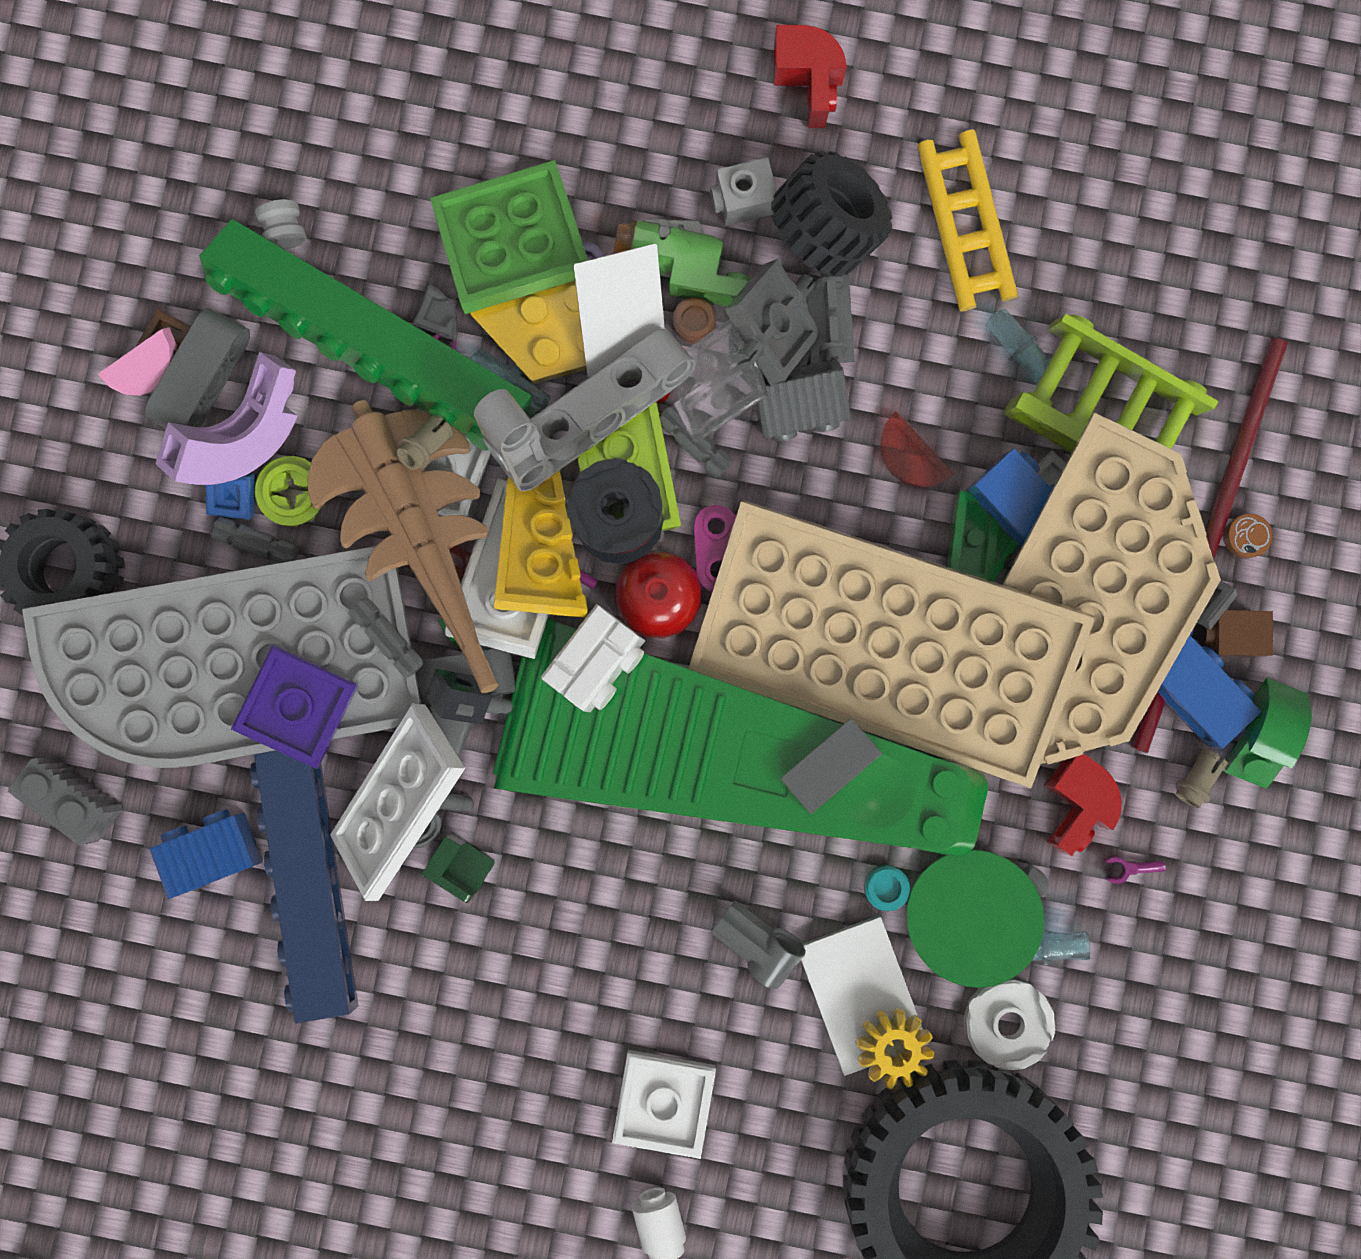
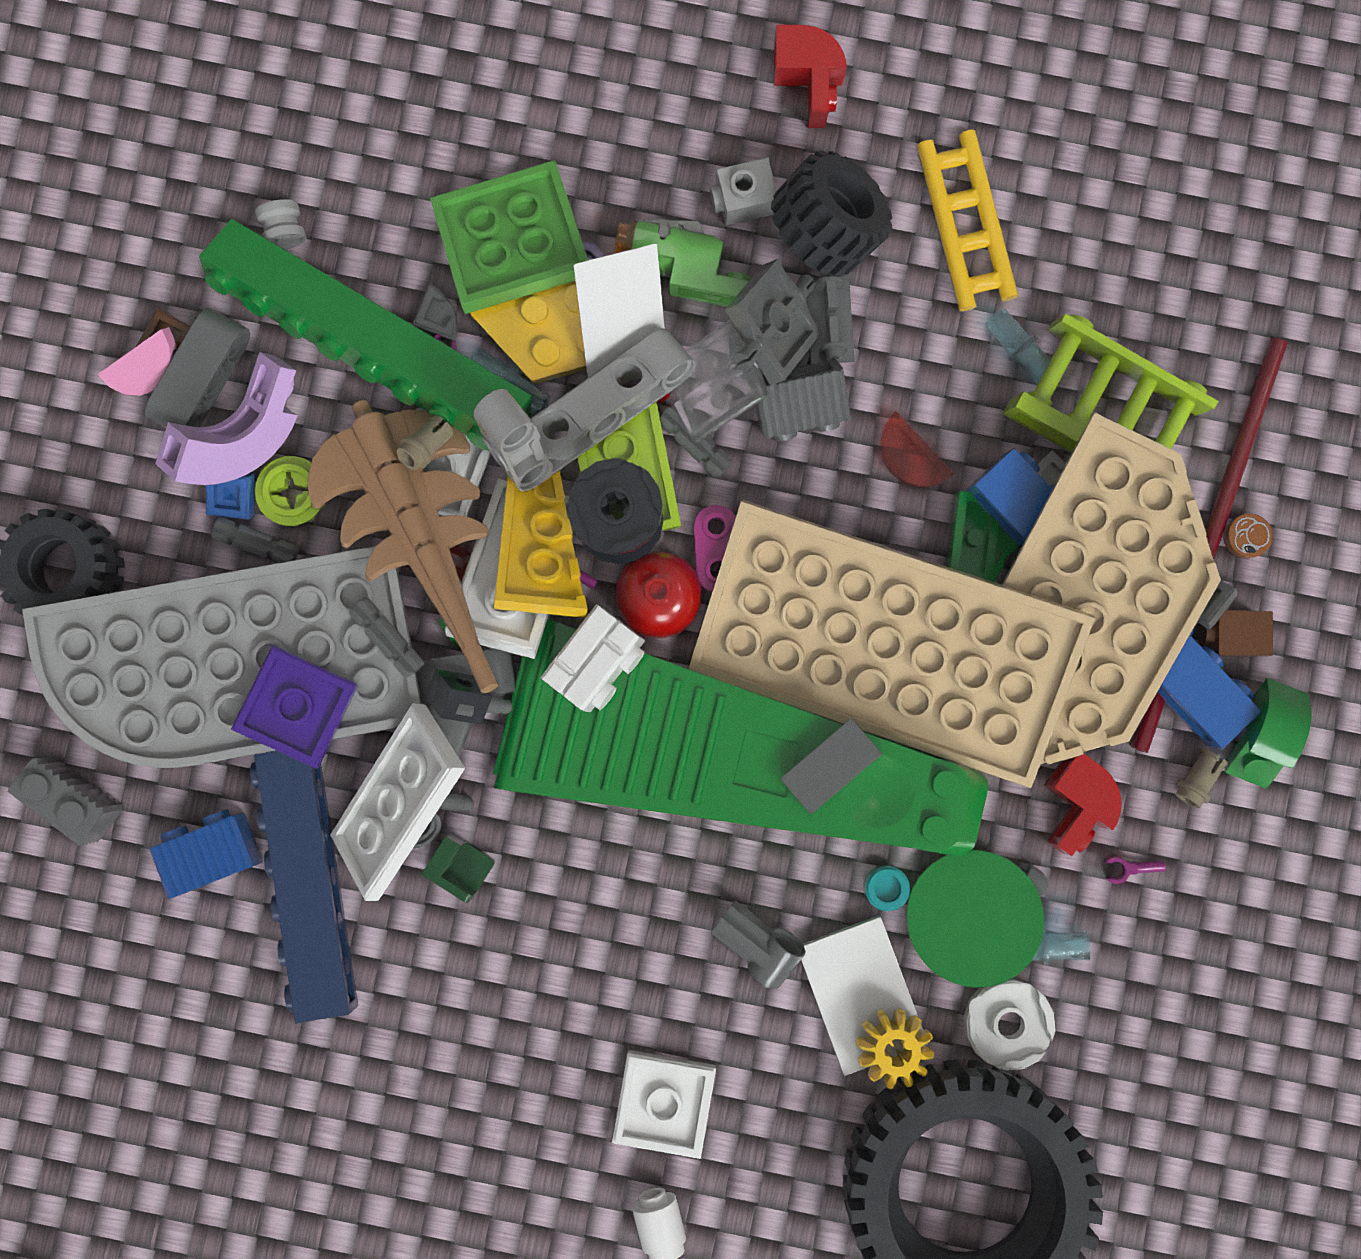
dark orange tile [673,297,717,344] -> none

